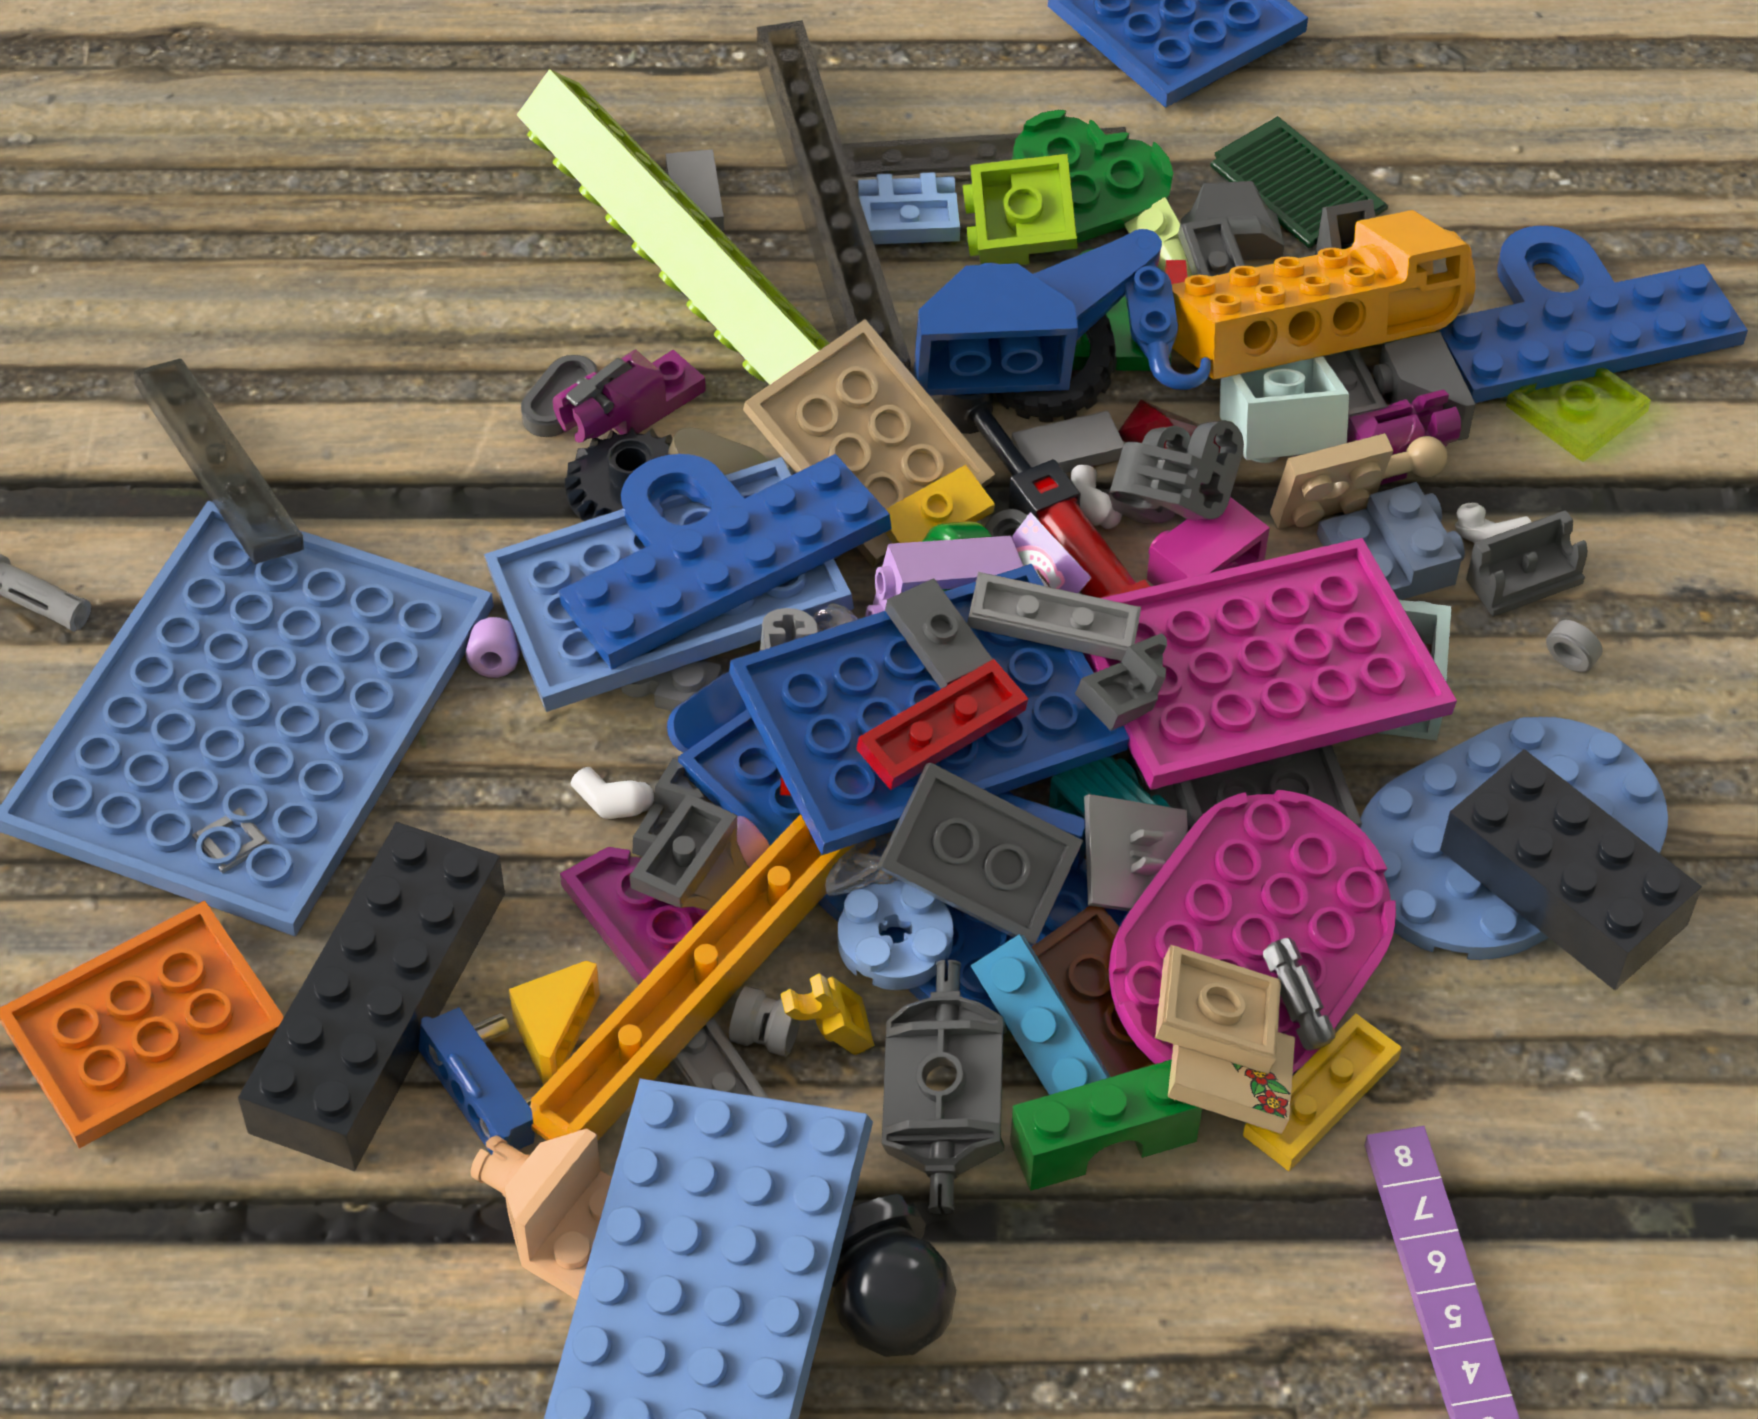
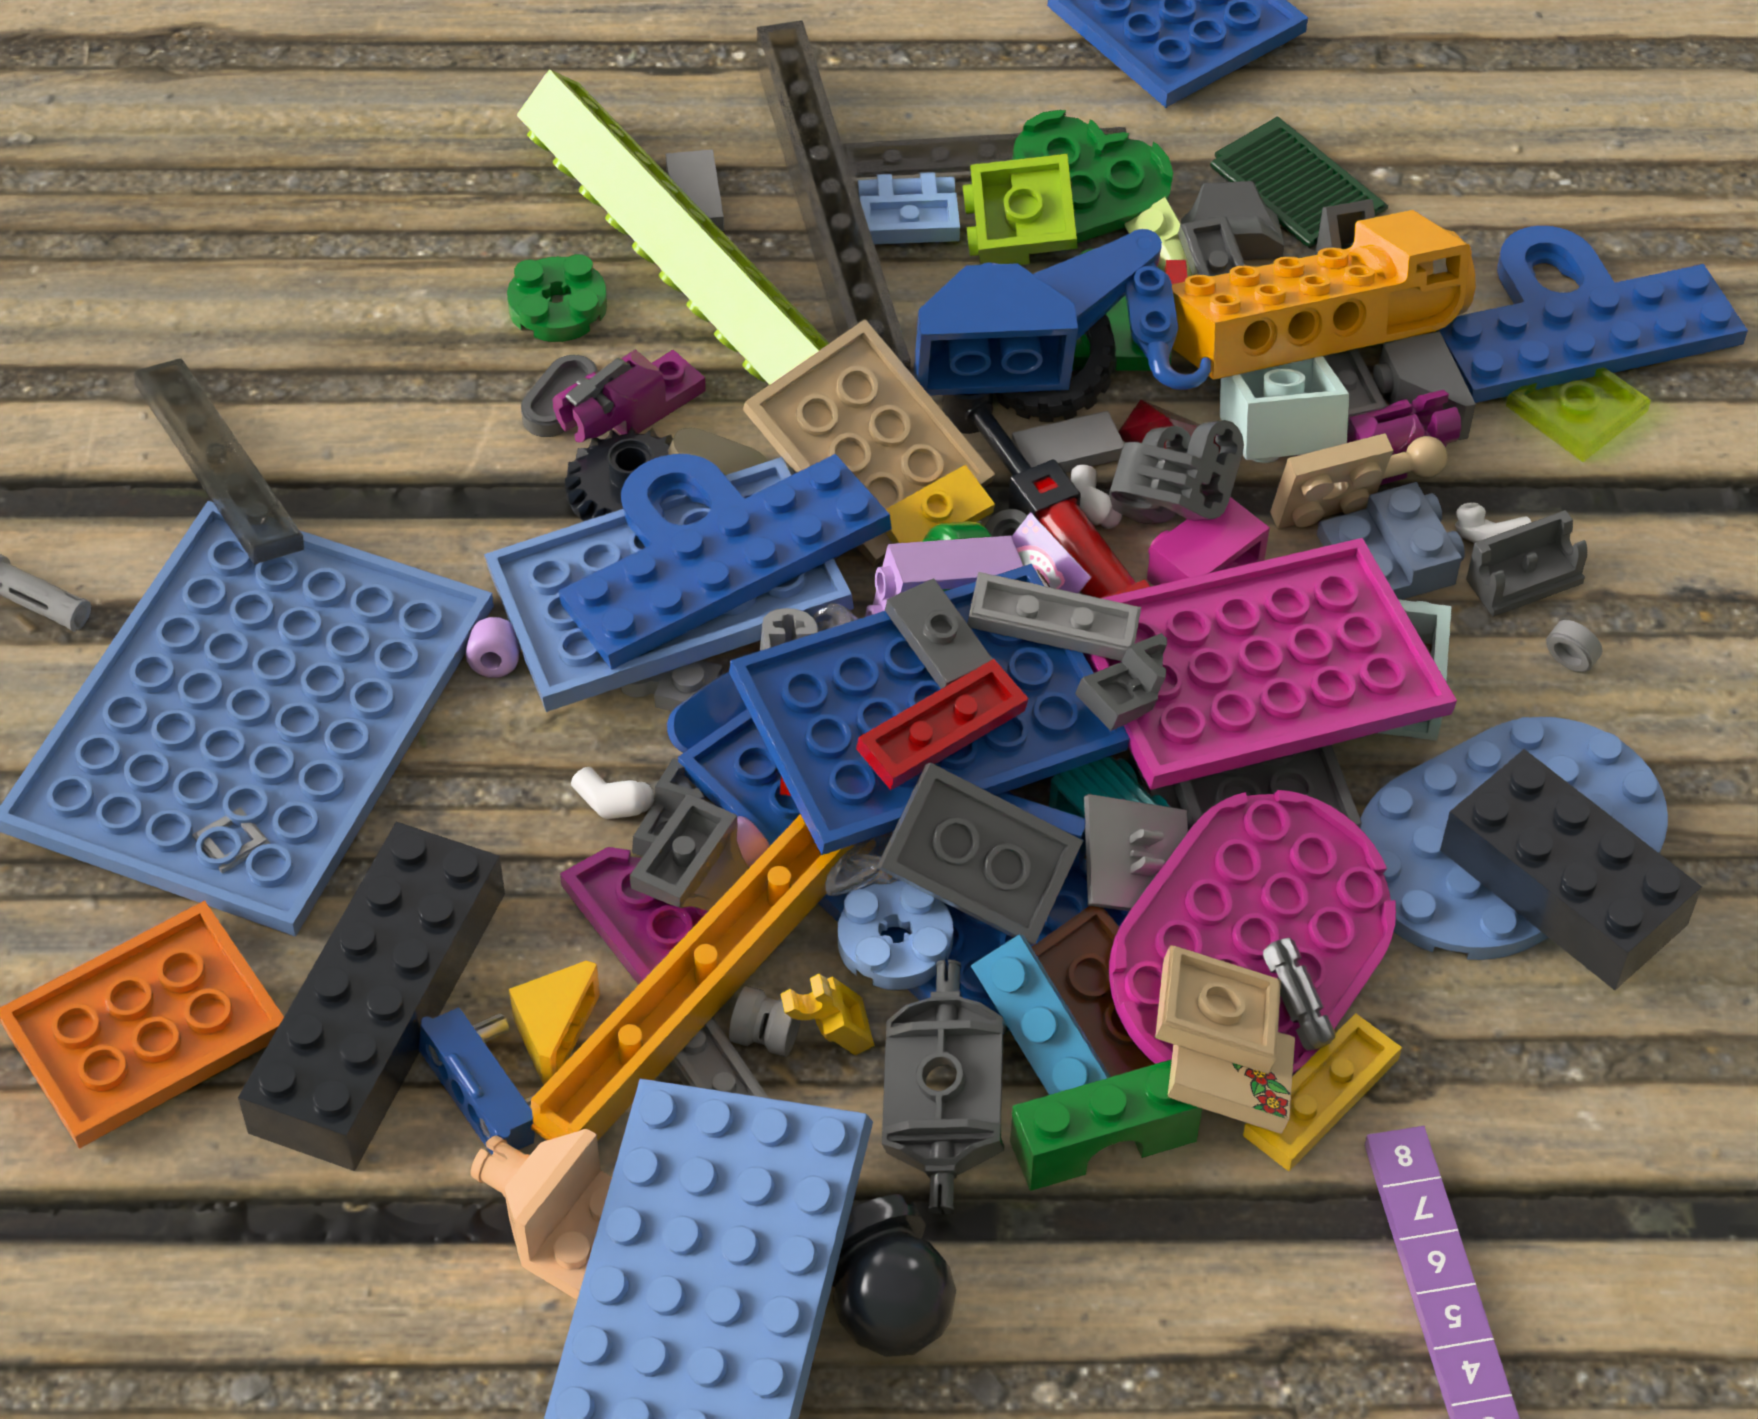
none -> green plate [507,254,607,342]

